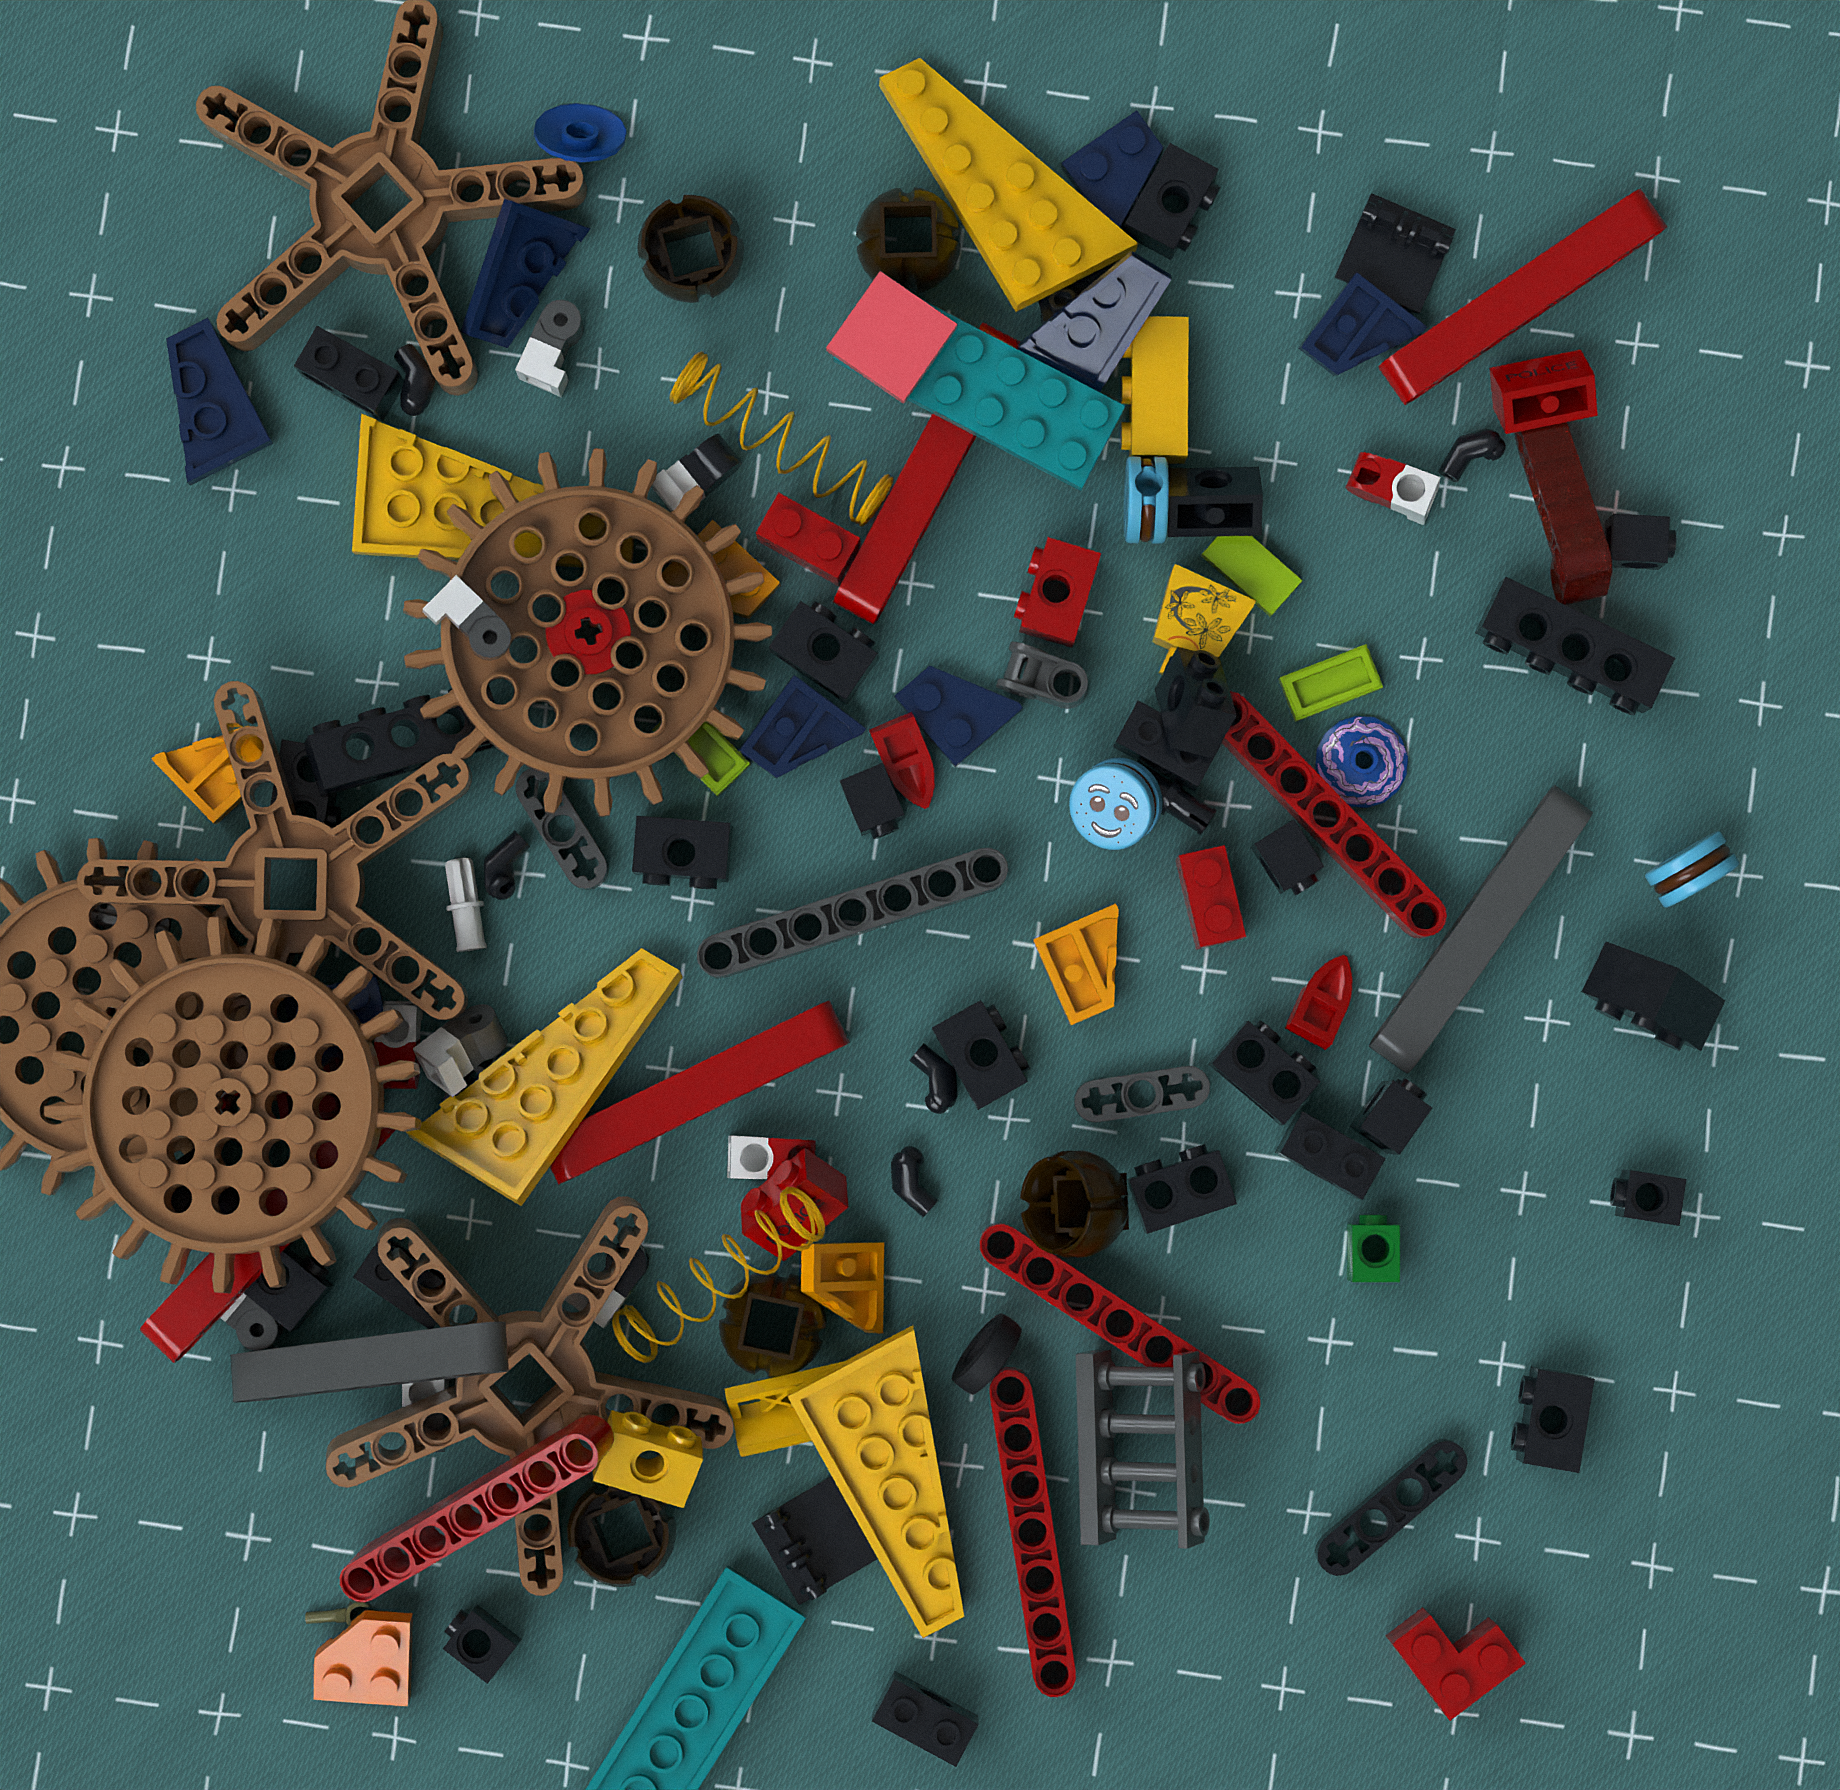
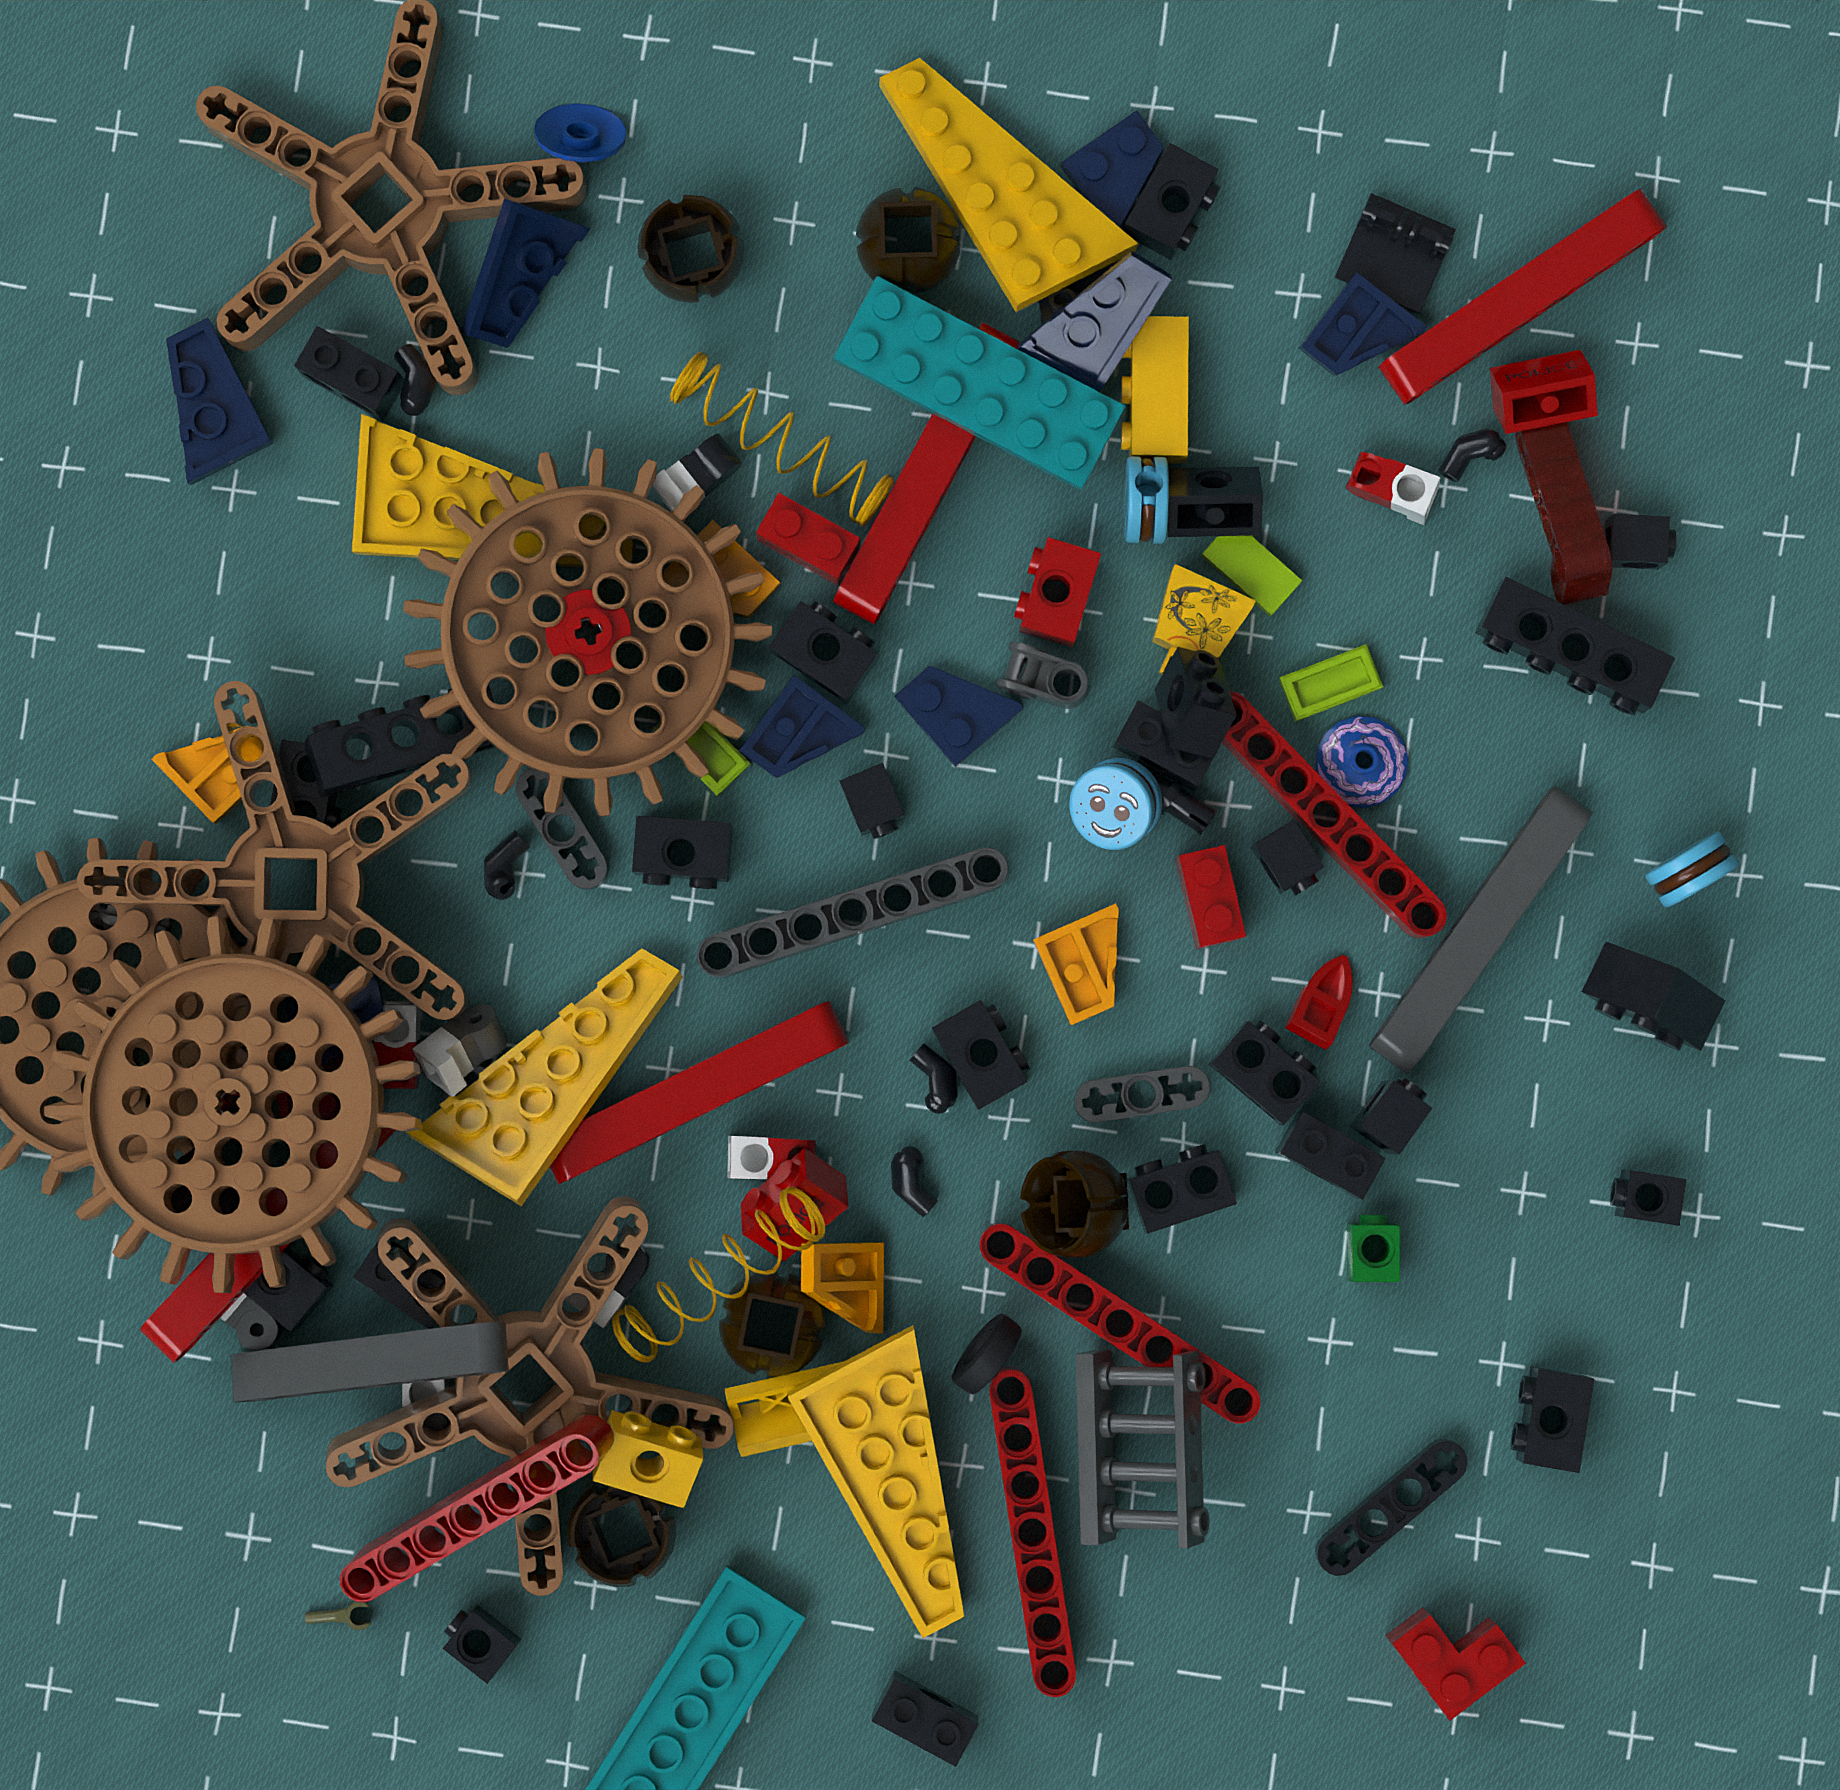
orange plate [313,1610,413,1707] -> none
leg [423,575,511,661] -> none
white axle [445,858,487,952] -> none
leg [515,300,584,397] -> none
black hinge [752,1476,878,1605] -> none
coral tile [826,271,958,404] -> none
red plate [869,712,935,809] -> none

